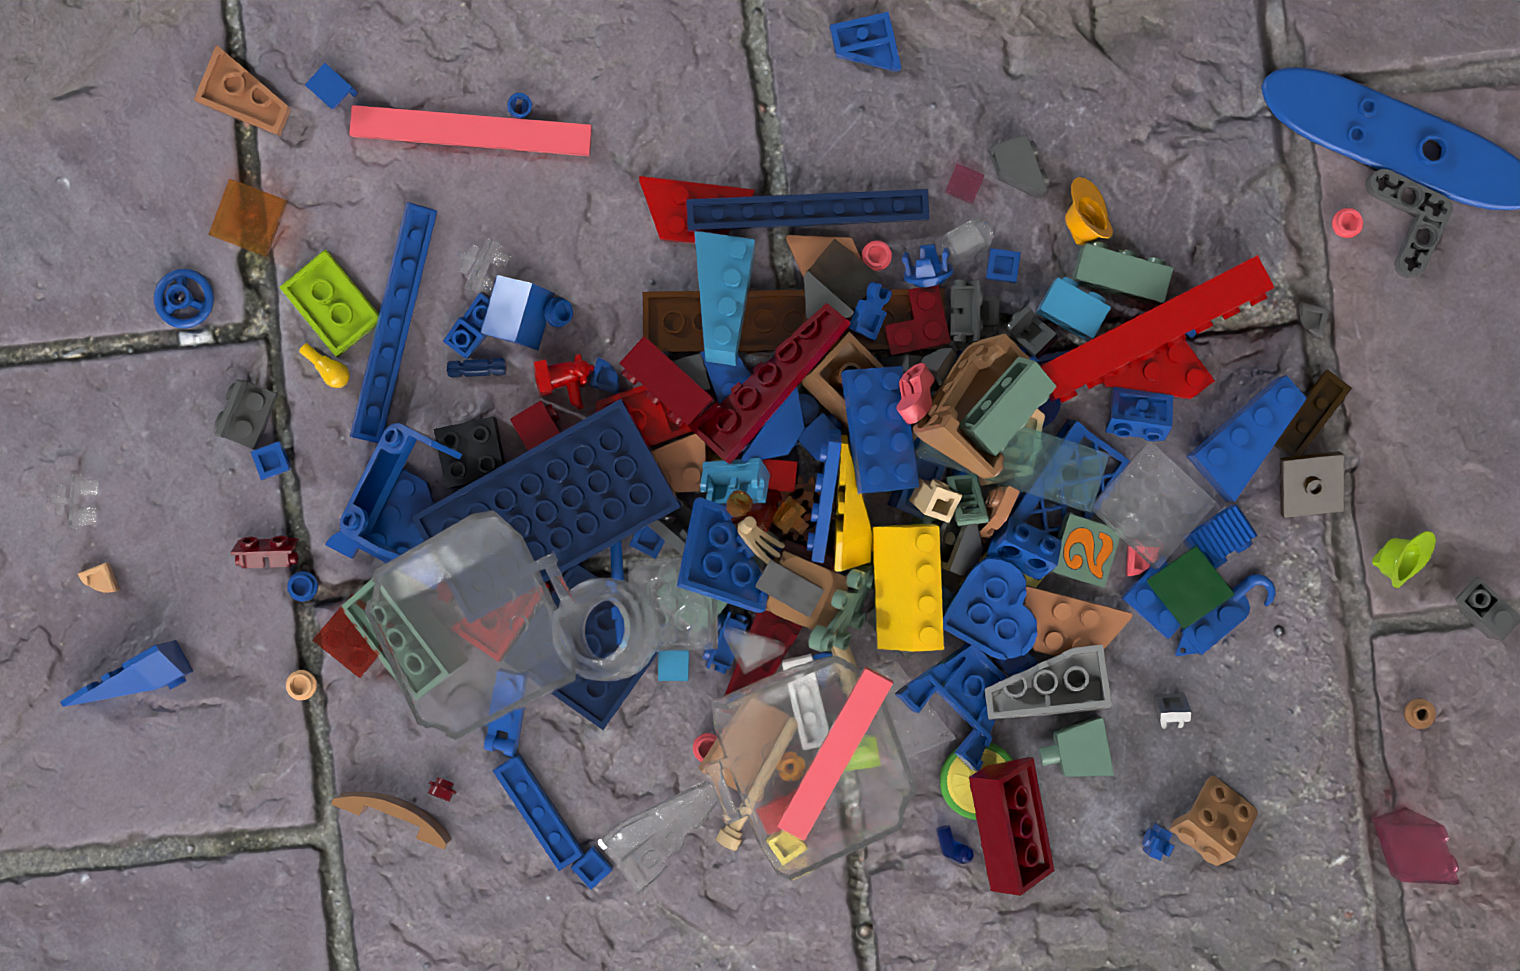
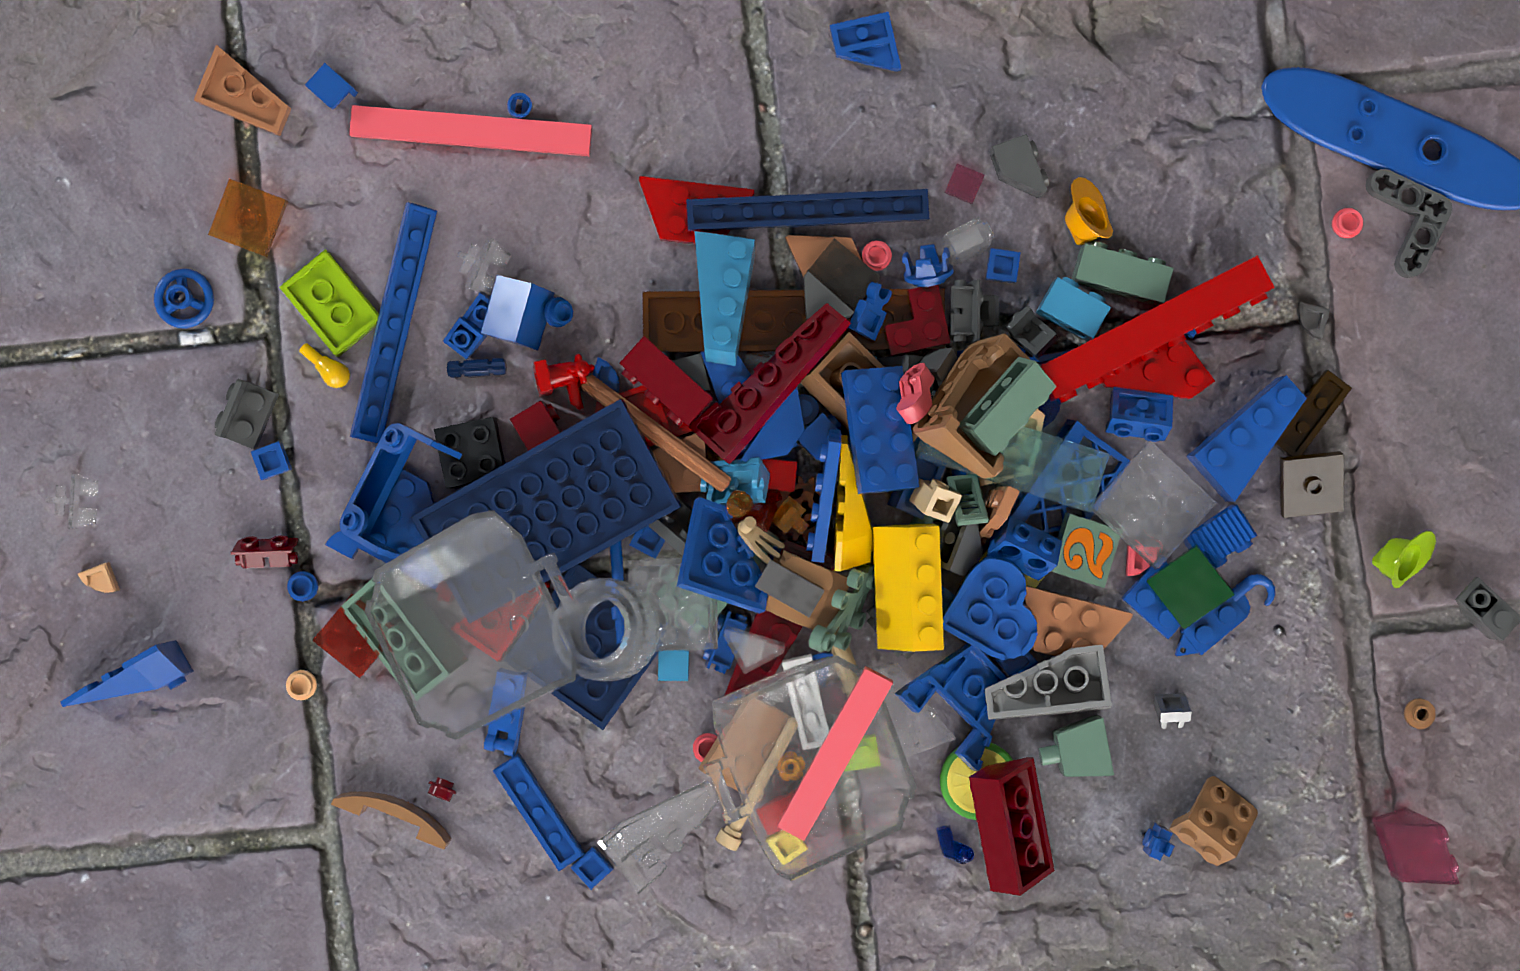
none -> nougat axle [581,375,731,492]

